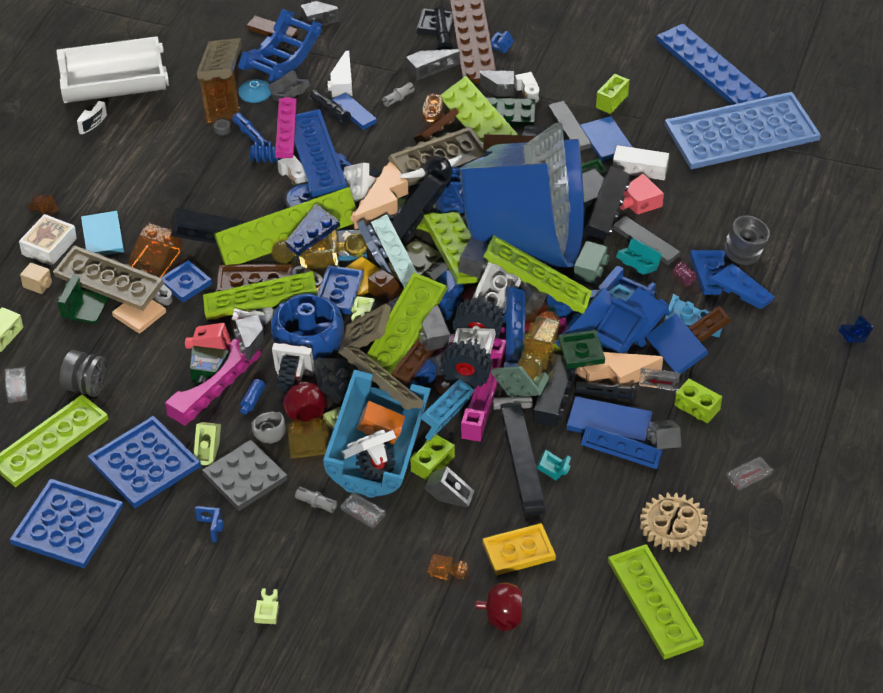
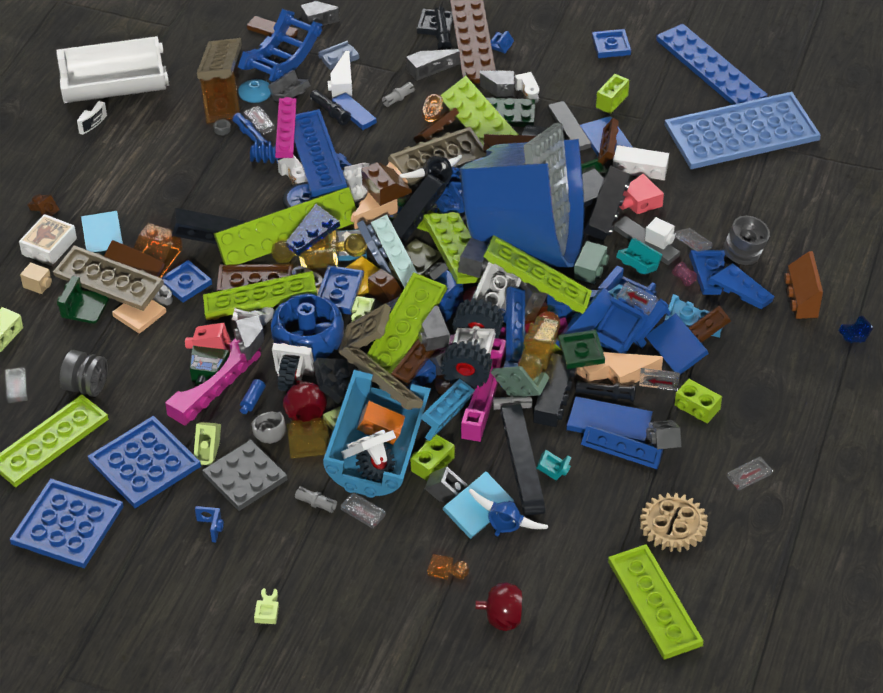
yellow plate [482,523,556,576] -> none
none -> reddish brown slope [104,240,165,277]
none -> clear tile [244,106,275,135]
none -> sand blue plate [318,41,359,70]
none -> reddish brown slope [361,162,412,206]
none -> medium azure tile [443,471,514,539]
none -> blue helmet [469,489,548,536]
none -> blue plate [592,29,631,58]
none -> reddish brown plate [598,118,619,165]
none -> clear tile [616,282,659,316]
none -> white brick [645,217,675,250]
none -> clear tile [675,228,712,252]
none -> dark orange slope [784,251,823,319]

